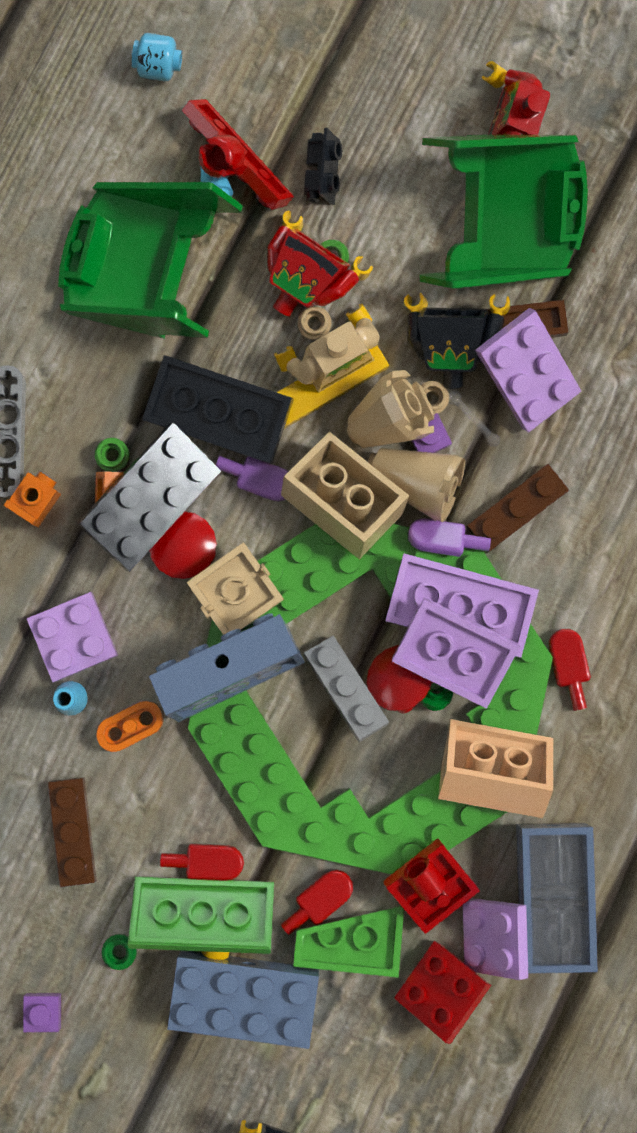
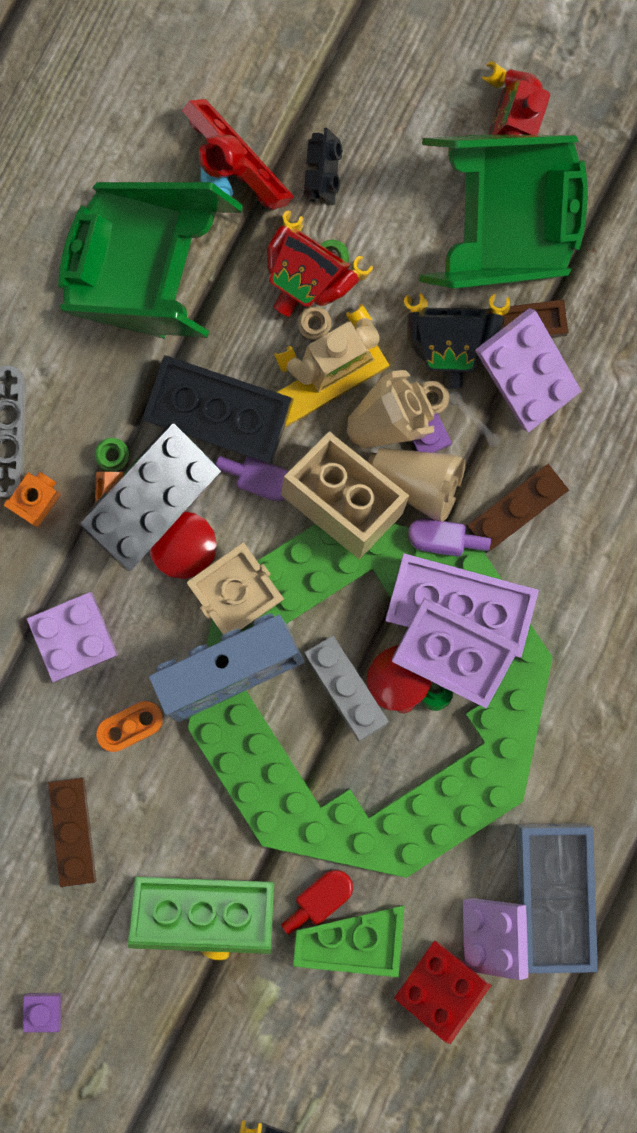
medium azure cone [53,681,88,716] -> none
green plate [101,934,137,970] -> none
medium azure head [132,33,182,81] -> none
red piece [160,844,244,881] -> none
sand blue brick [167,950,319,1049] -> none
red plate [383,838,480,934] -> none
light nougat slope [438,719,553,818] -> none
red piece [548,629,591,711] -> none

